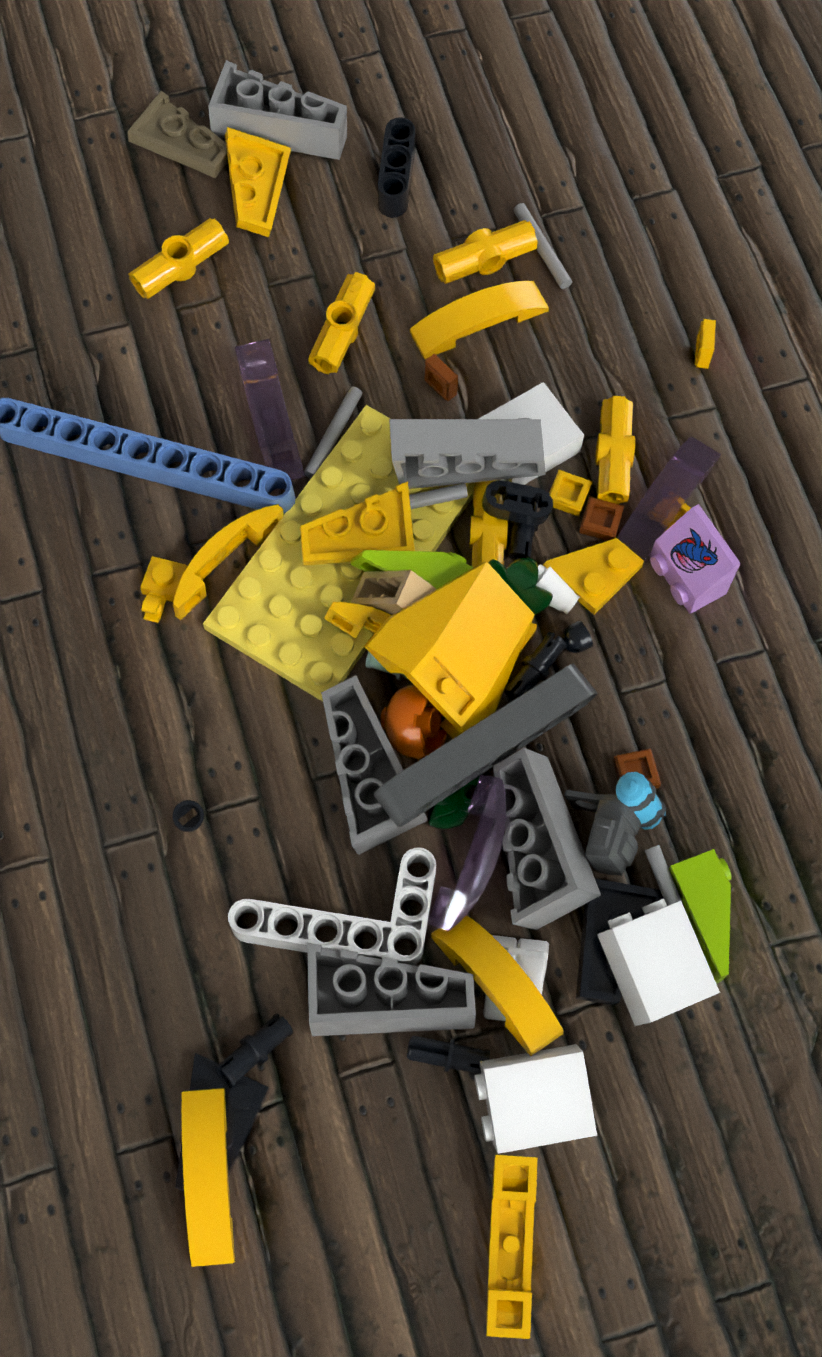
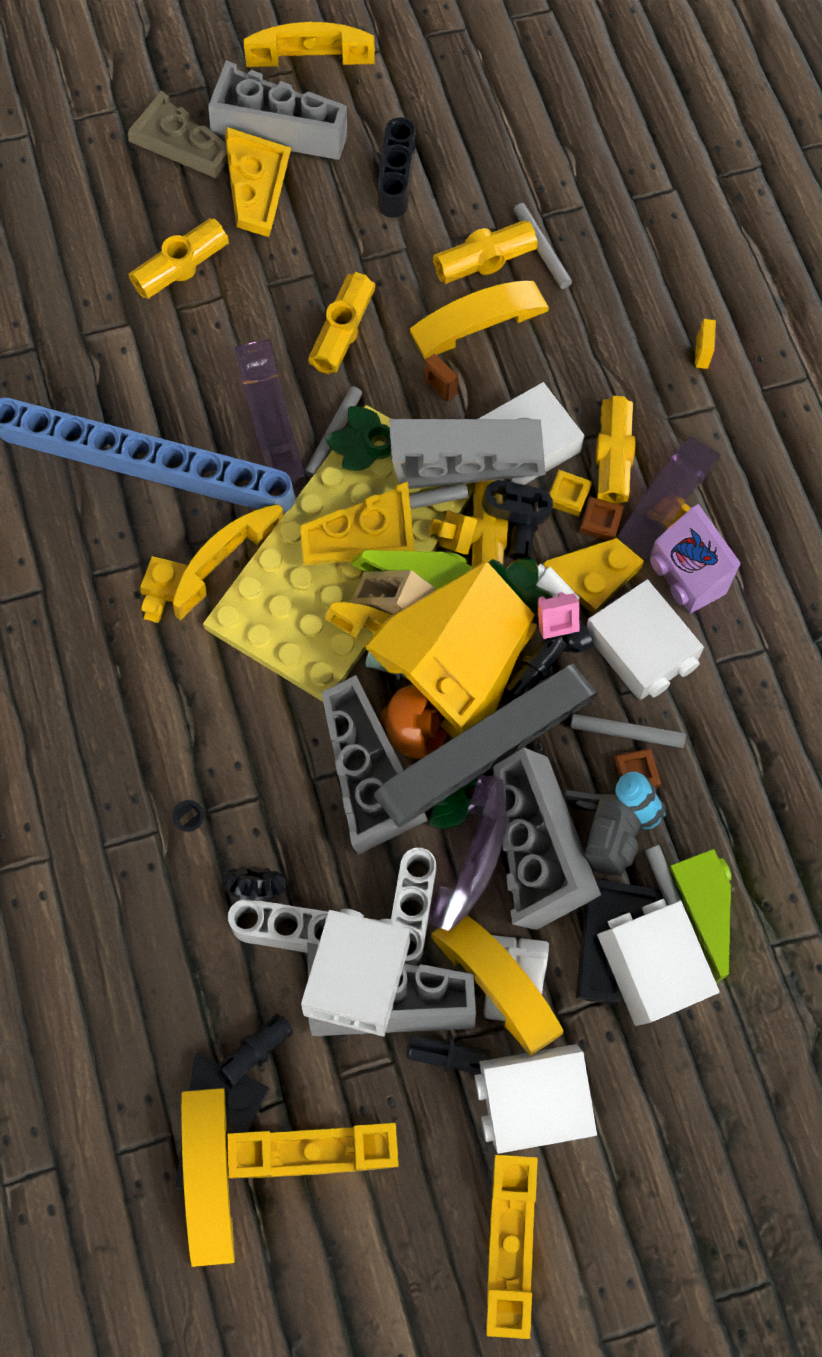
none -> black gear [222,866,286,901]
none -> yellow slope [227,1123,399,1178]
none -> yellow slope [244,22,375,67]
none -> white brick [301,909,410,1036]
none -> dark green plate [326,406,391,471]
none -> yellow tile [429,510,477,555]
none -> bright pink tile [538,592,579,639]
none -> light grey bar [570,713,686,748]
none -> white brick [586,579,704,701]

